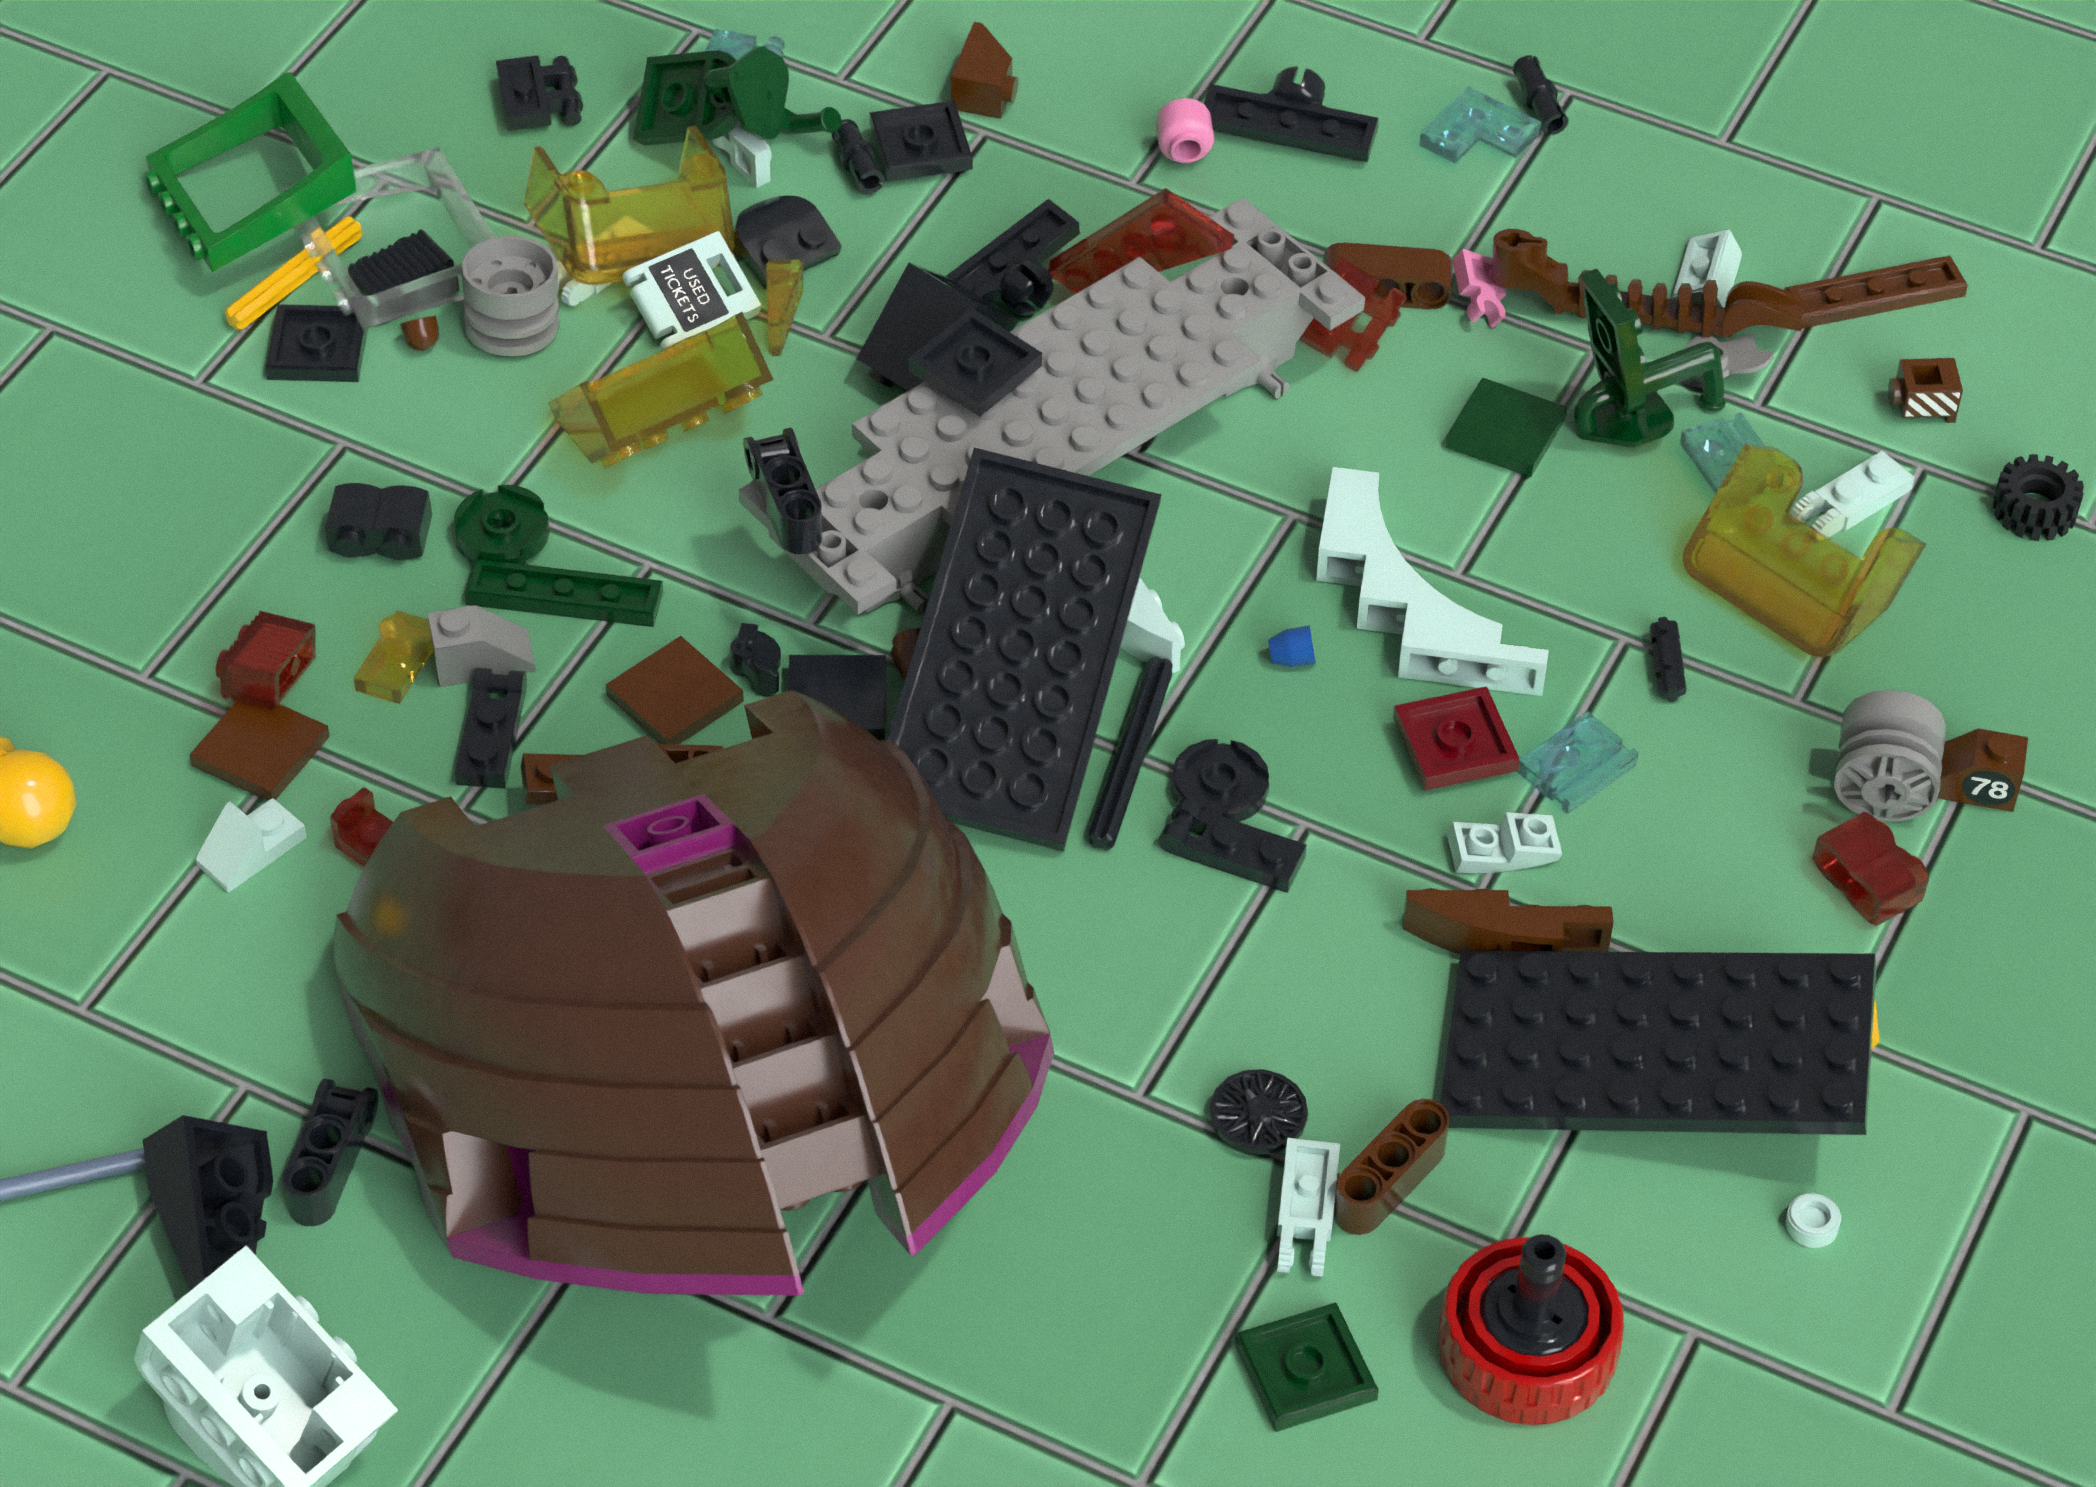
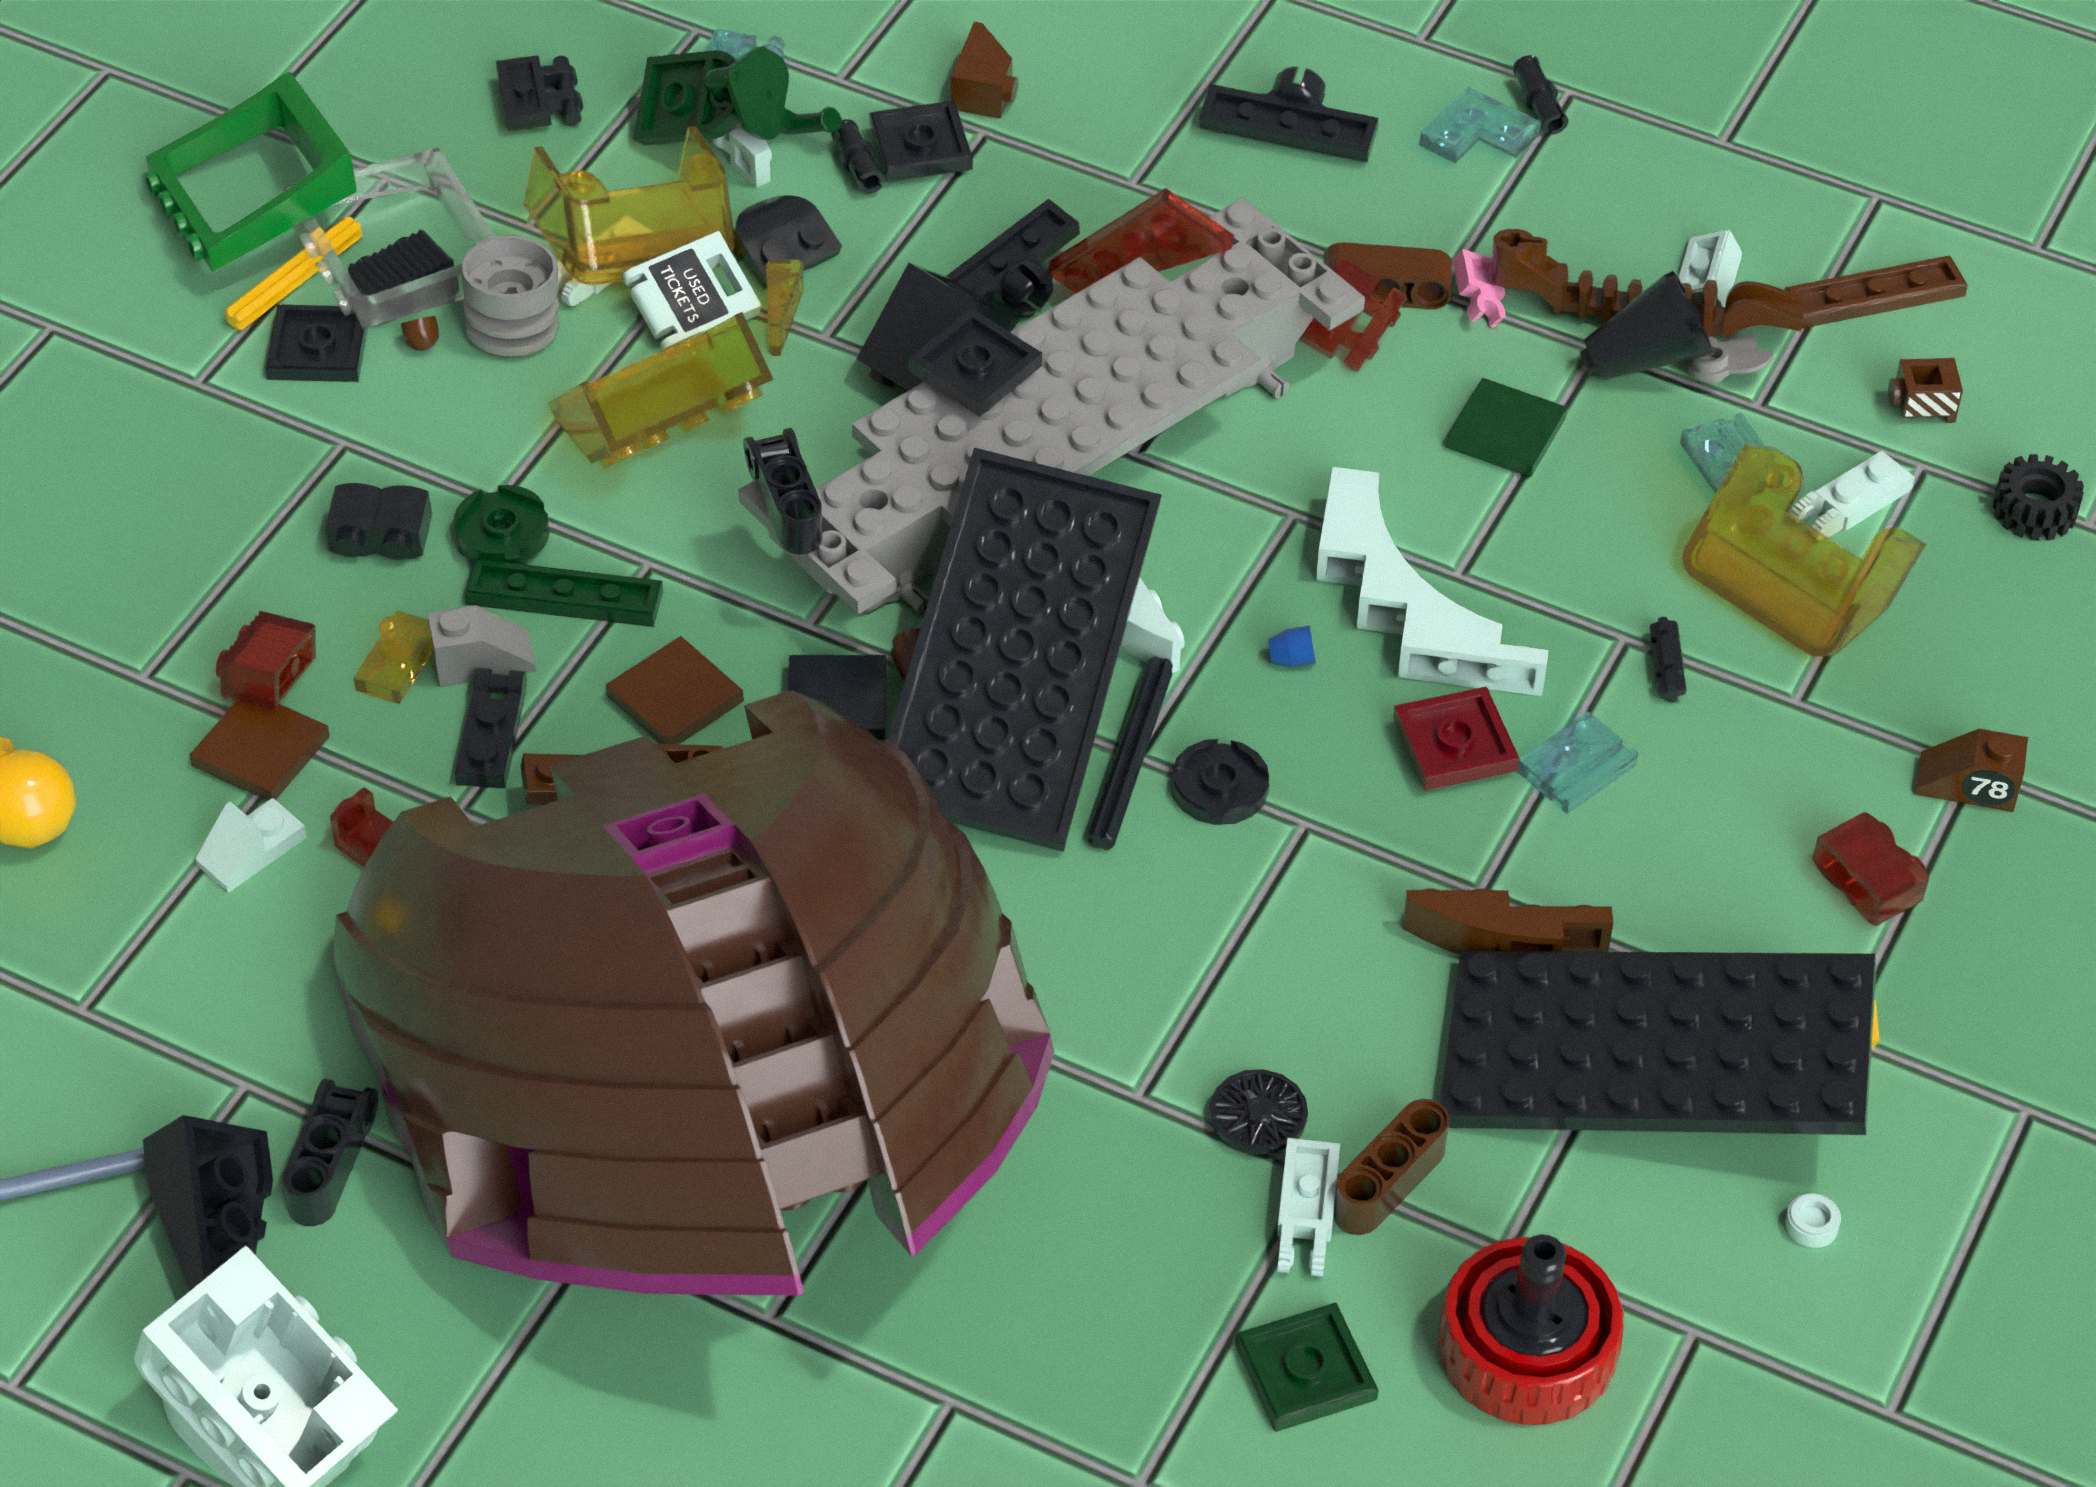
black piece [730,623,781,696] -> none
bright pink head [1155,98,1214,163] -> none
black plate [1158,798,1307,893] -> none
light aqua slope [1447,812,1562,873] -> none
dark green plate [1574,268,1726,447] -> none
light grey wheel [1834,690,1946,822] -> none
none -> black cone [1580,270,1713,380]

